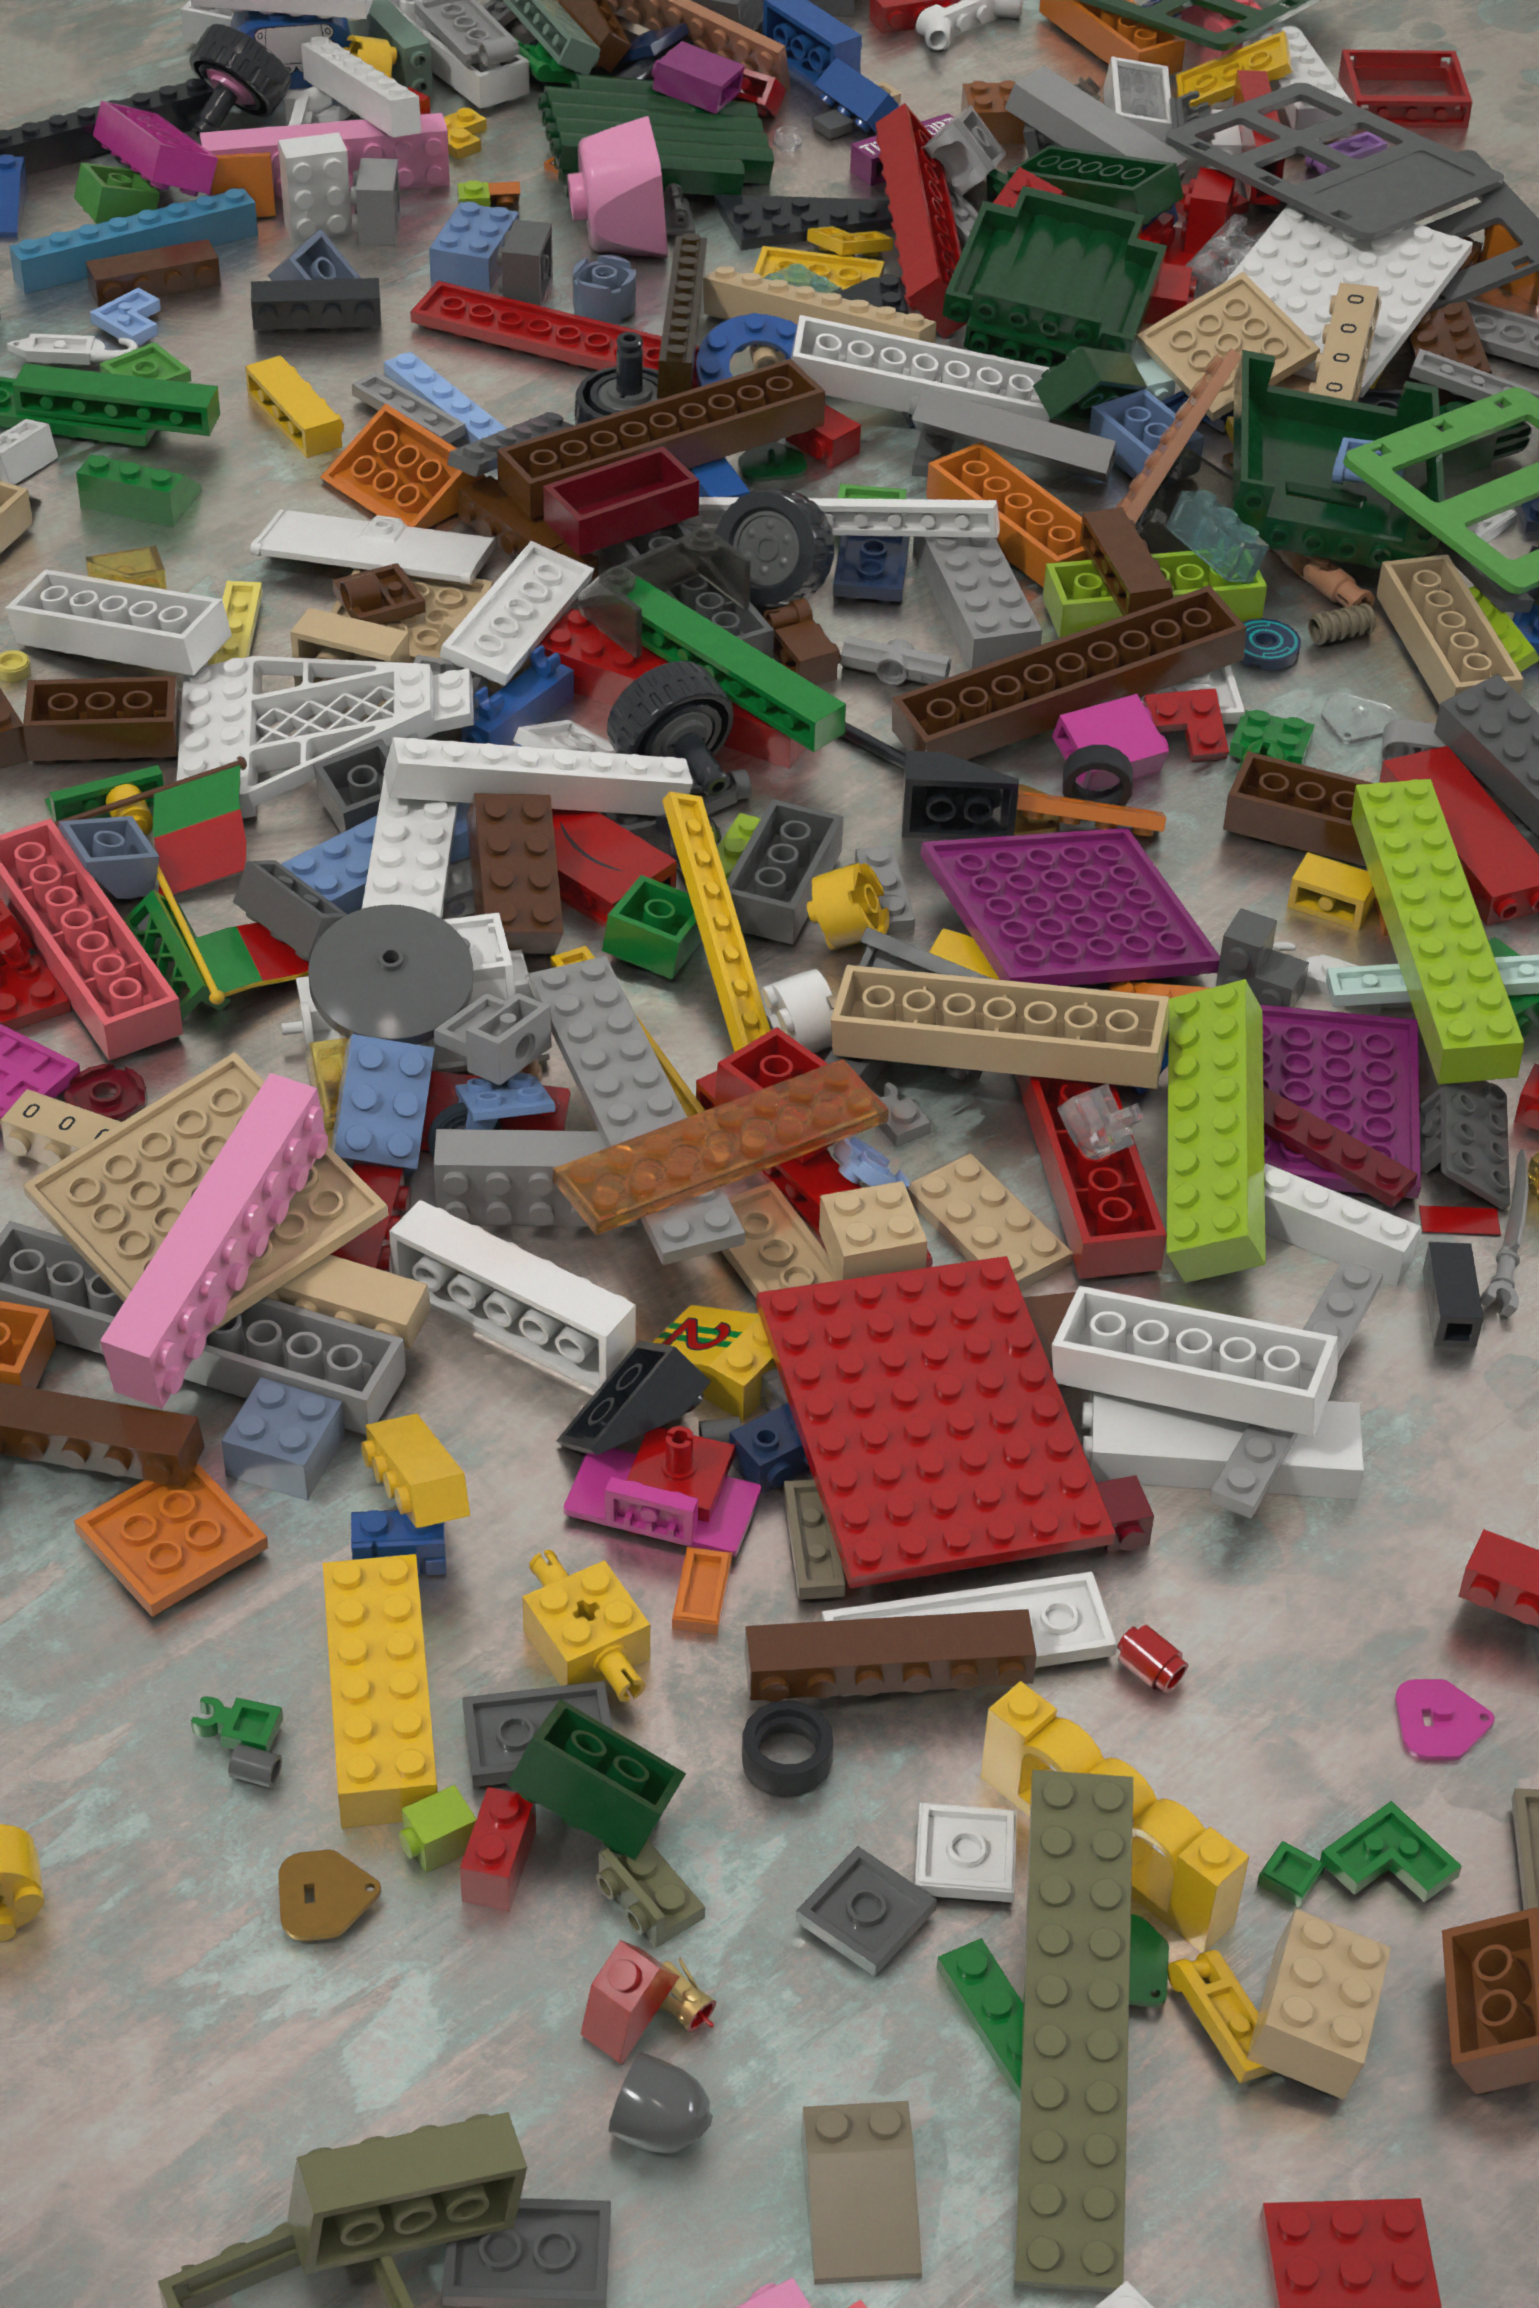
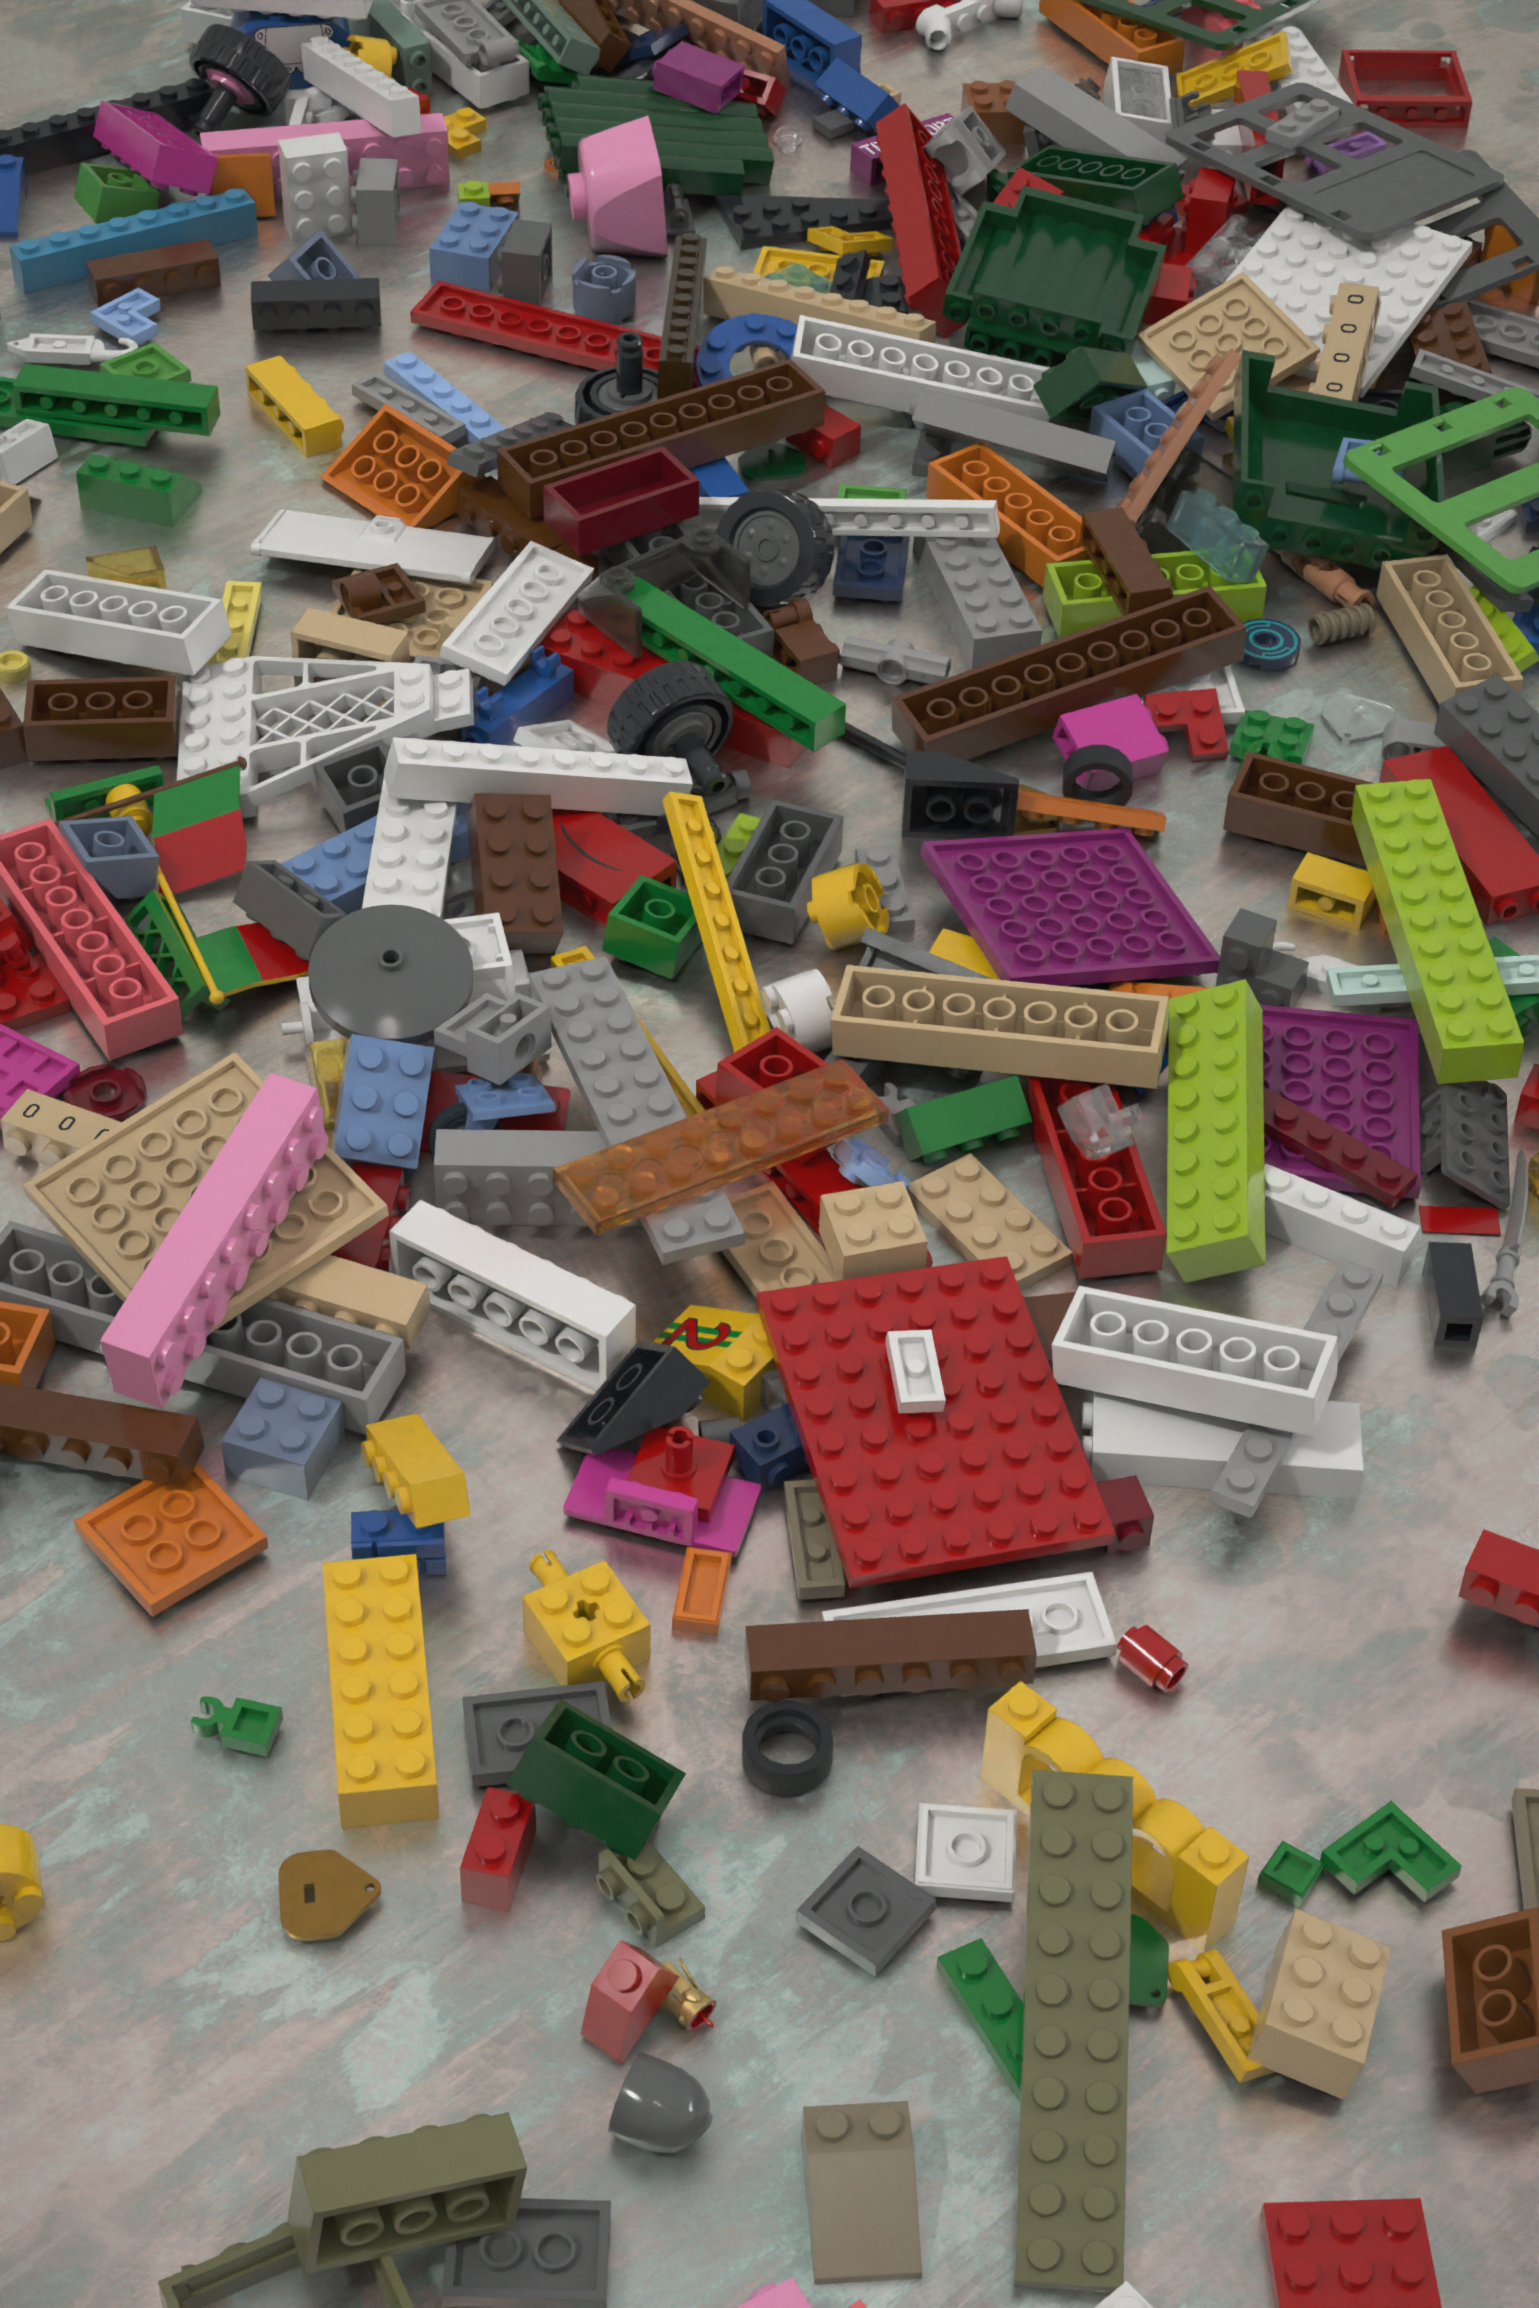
dark grey hinge [228,1744,282,1788] -> none
lime brick [398,1784,477,1873] -> none
dark pink piece [1395,1679,1495,1761] -> none
none -> black plate [830,249,871,301]
none -> white plate [885,1330,946,1413]
none -> green brick [894,1075,1032,1164]
none -> light grey plate [1265,99,1340,149]

